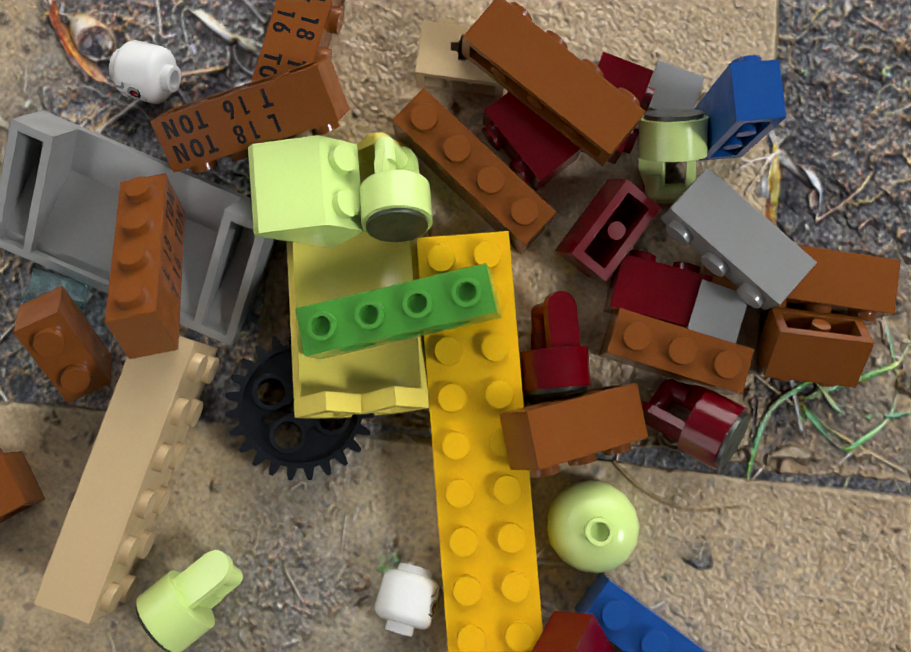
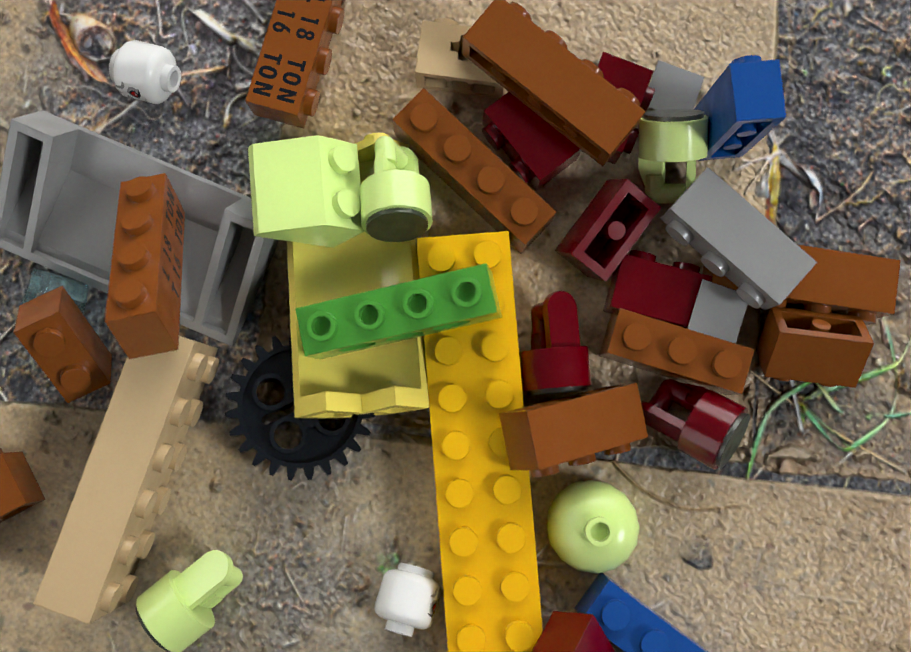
dark orange brick [150,56,350,174] -> none

